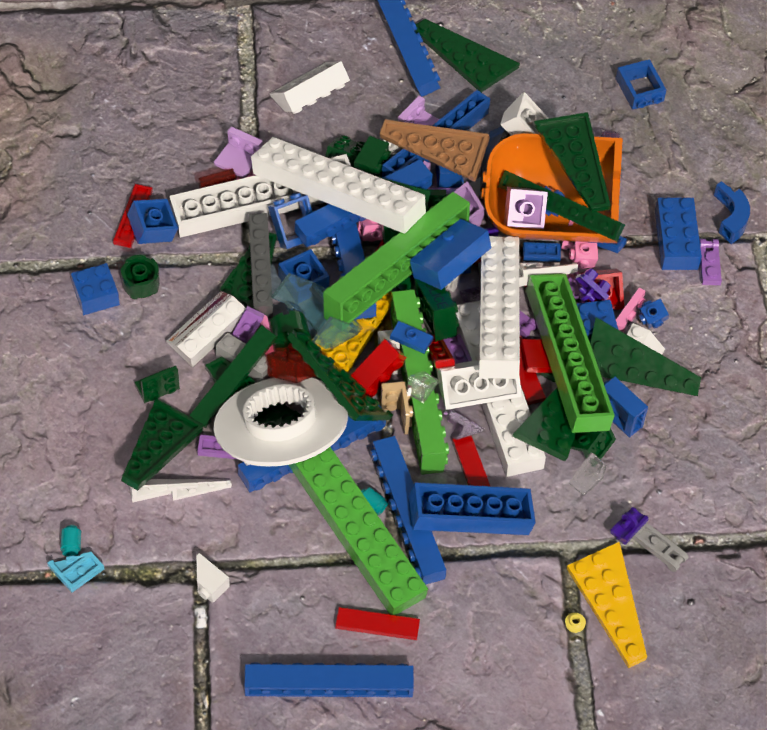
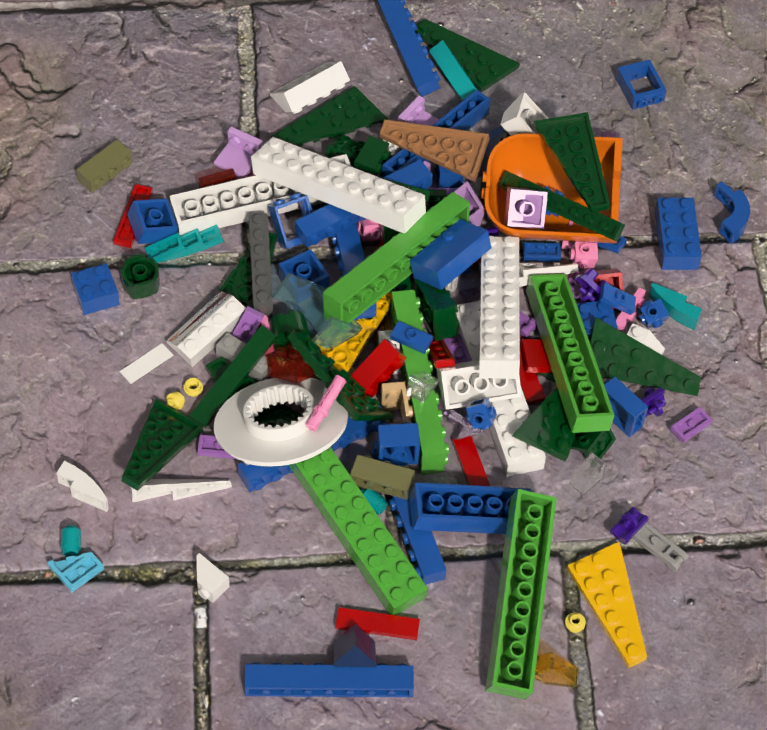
dark green bracket [134,366,180,404] -> none
medium lavender plate [699,239,722,285] -> none
none -> white slope [57,461,109,512]
none -> olive brick [76,140,133,193]
none -> white sticker [119,343,174,384]
none -> teal slope [145,224,224,263]
none -> light yellow plate [166,391,185,410]
none -> light yellow plate [183,378,203,397]
none -> dark green wing [271,86,388,147]
none -> bright pink pin [305,375,347,432]
none -> dark blue slope [334,624,376,667]
none -> olive brick [350,455,415,500]
none -> blue brick [377,422,420,465]
none -> teal slope [429,40,477,101]
none -> blue brick [466,397,497,430]
none -> bright green brick [485,489,557,700]
none -> clear yellow slope [535,652,578,688]
none -> blue plate [599,283,636,315]
none -> dark purple hips [638,387,666,417]
none -> teal slope [649,283,702,330]
none -> medium lavender plate [670,407,713,443]

